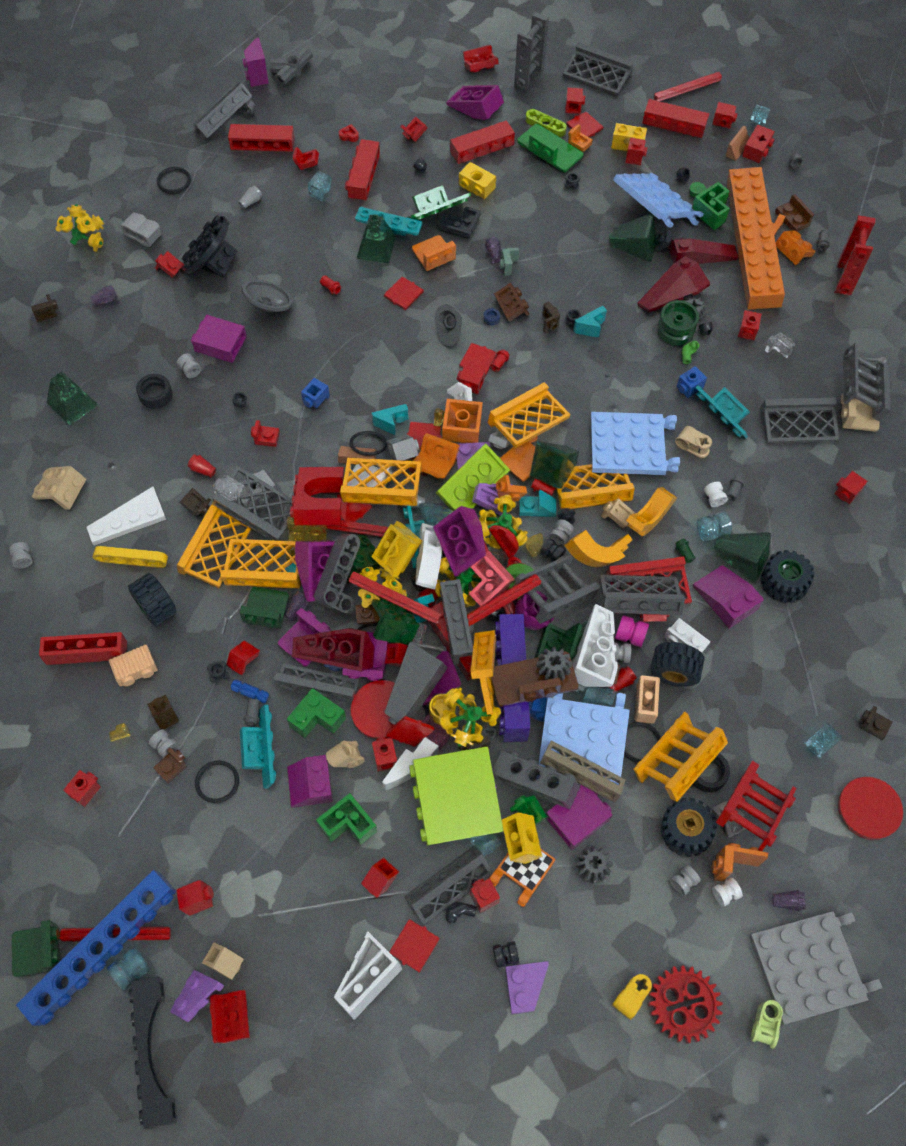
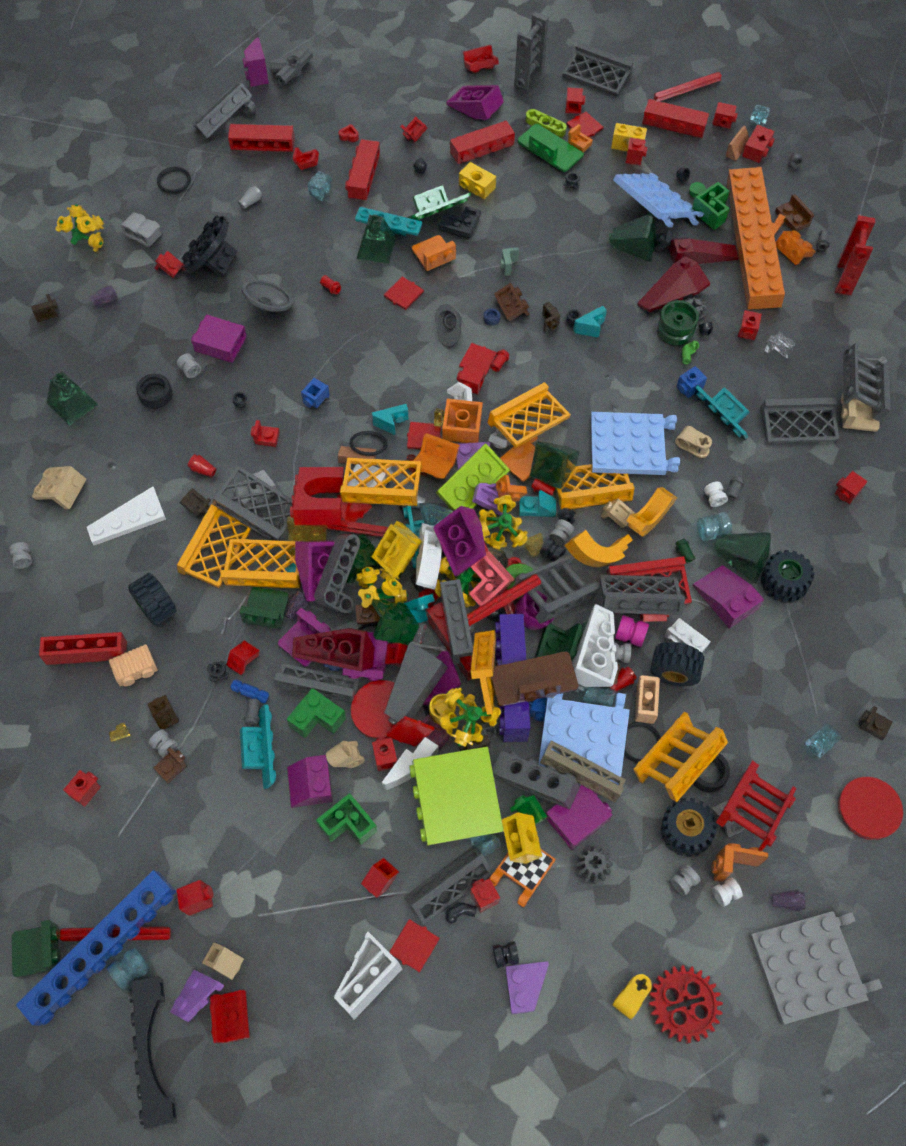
yellow beam [92,546,168,568] -> none
black tyre [195,760,239,803] -> none
clear bracket [213,474,245,503] -> none
red axle [349,572,441,624] -> none
light grey brick [386,434,419,461] -> none
clear purple cone [485,237,502,264] -> none
red plate [489,525,519,559] -> none
dark grey gear [536,646,572,681] -> none
yellowish green piece [750,1000,783,1049] -> none

